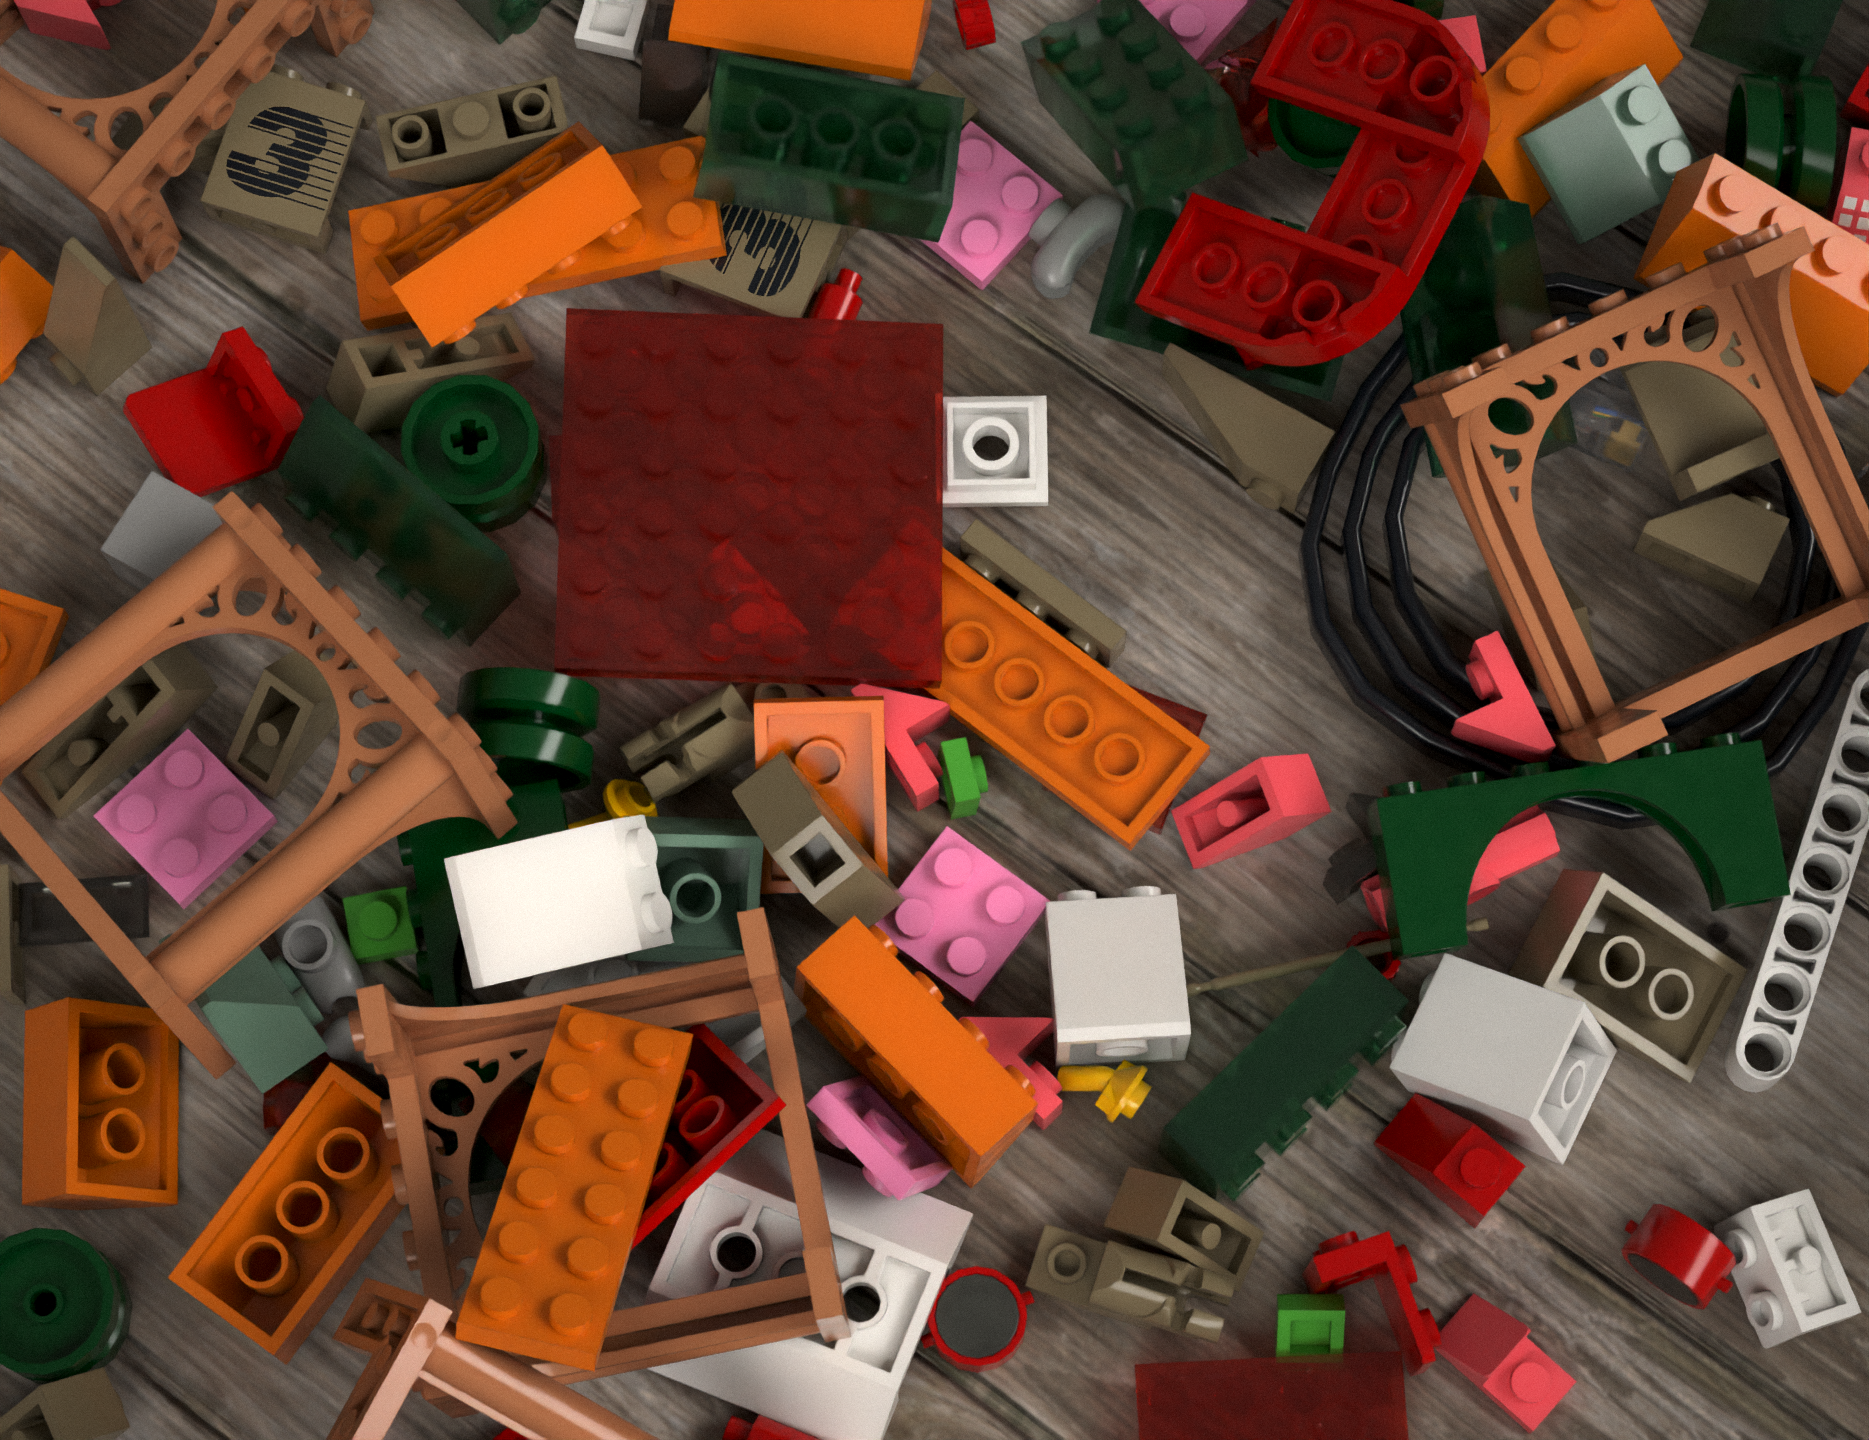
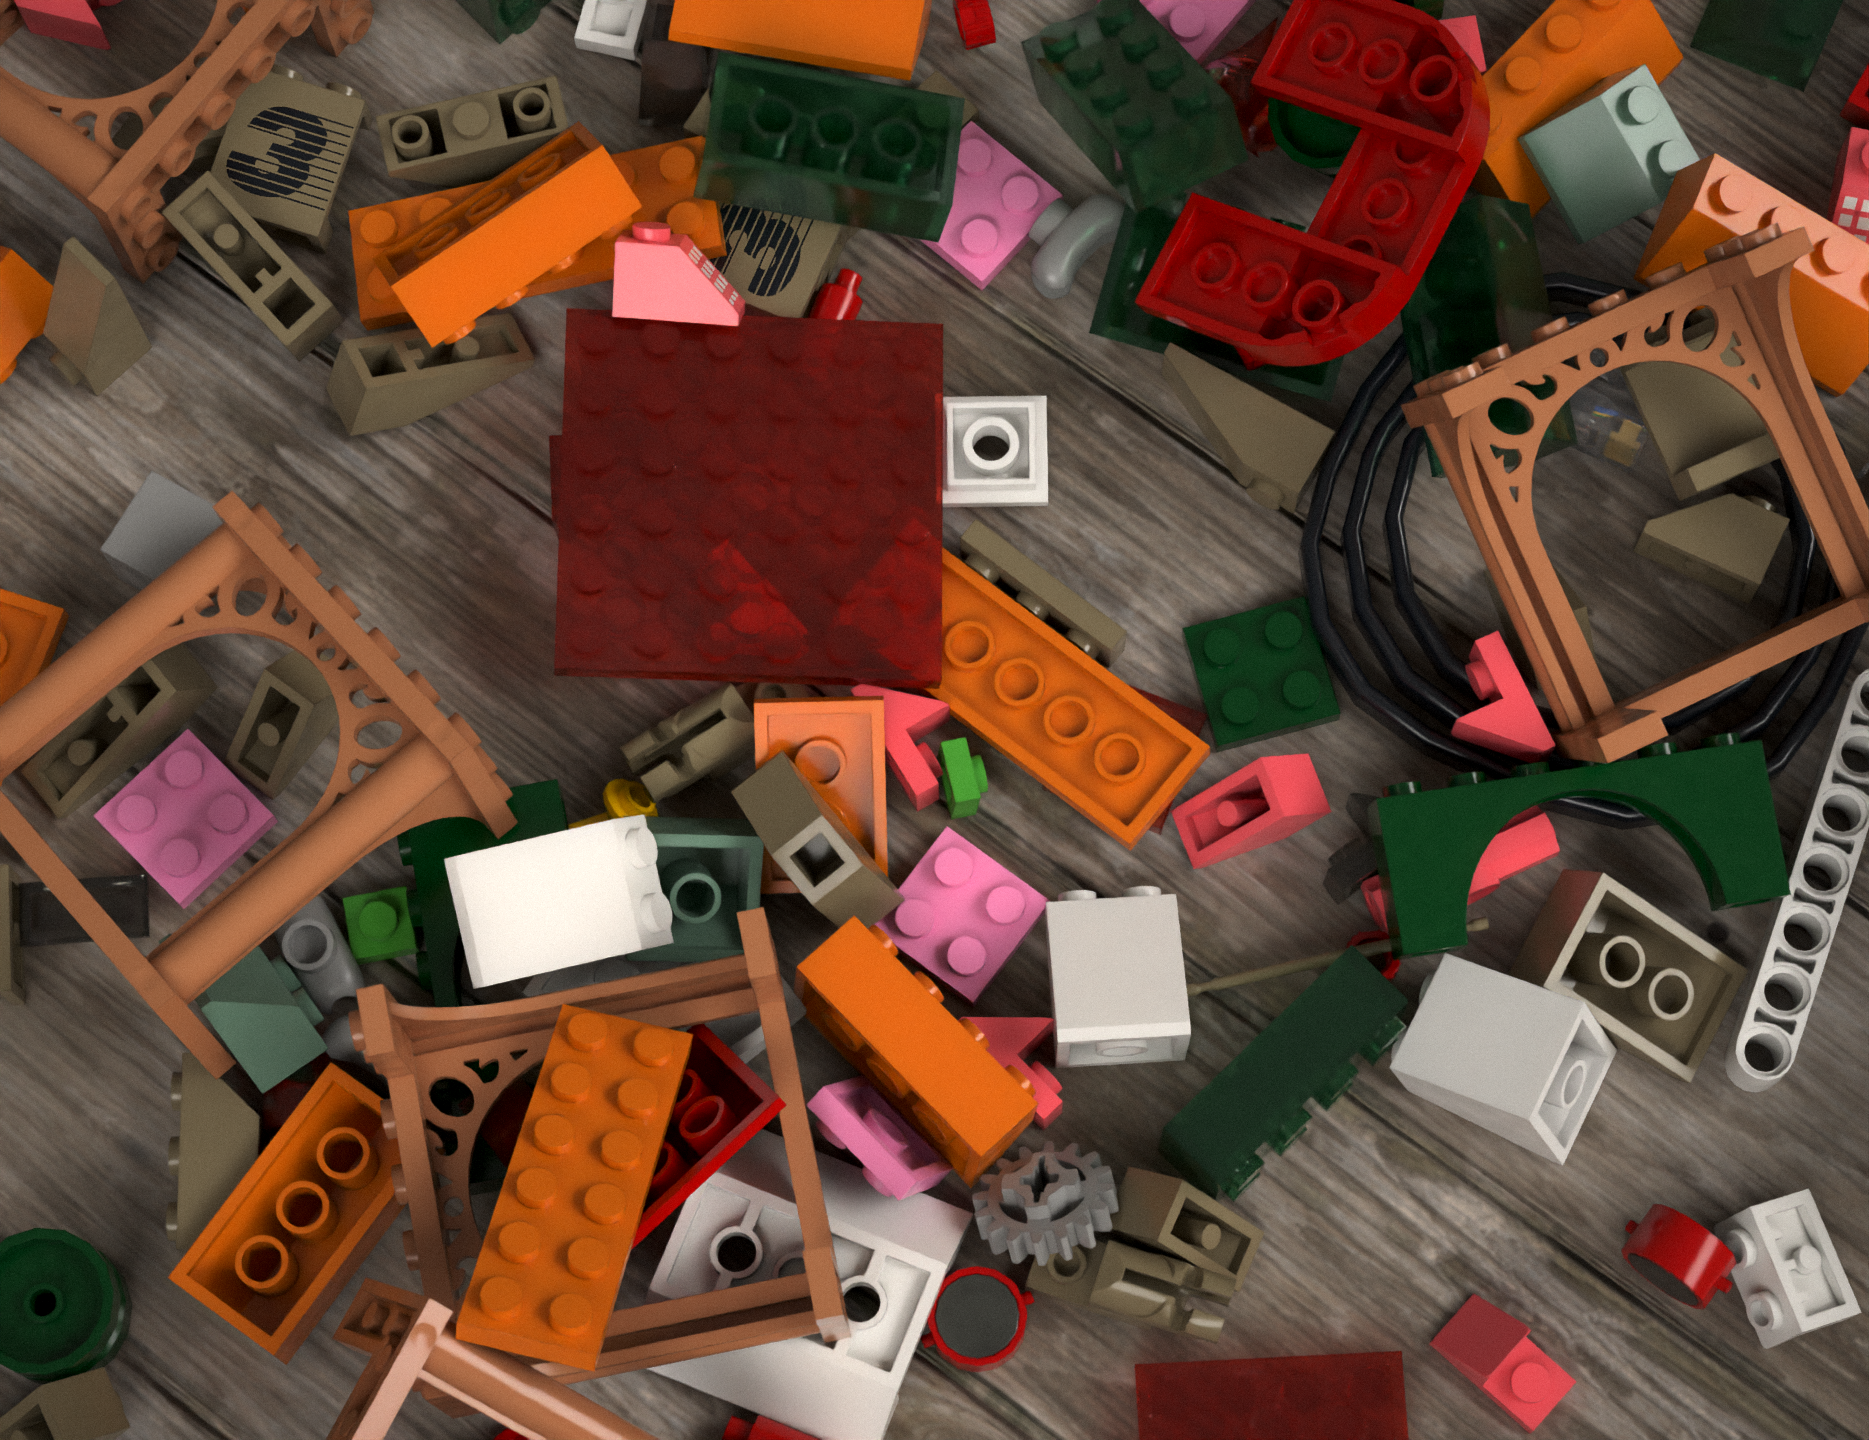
orange slope [22,997,179,1210] -> none
red bracket [123,326,307,497] -> none
clear green slope [277,395,521,647] -> none
dark green wheel [401,375,547,532] -> none
dark green wheel [456,667,601,793] -> none
yellow plate [1057,1060,1152,1123] -> none
bright green plate [1274,1294,1345,1364] -> none
red bracket [1302,1231,1442,1377] -> none
red slope [1373,1093,1526,1228] -> none
dark green wheel [1724,73,1837,213] -> none
none -> dark tan slope [161,170,345,362]
none -> dark tan slope [166,1053,270,1256]
none -> coral slope [612,222,745,326]
none -> light grey gear [972,1141,1119,1266]
none -> dark green plate [1181,596,1341,753]

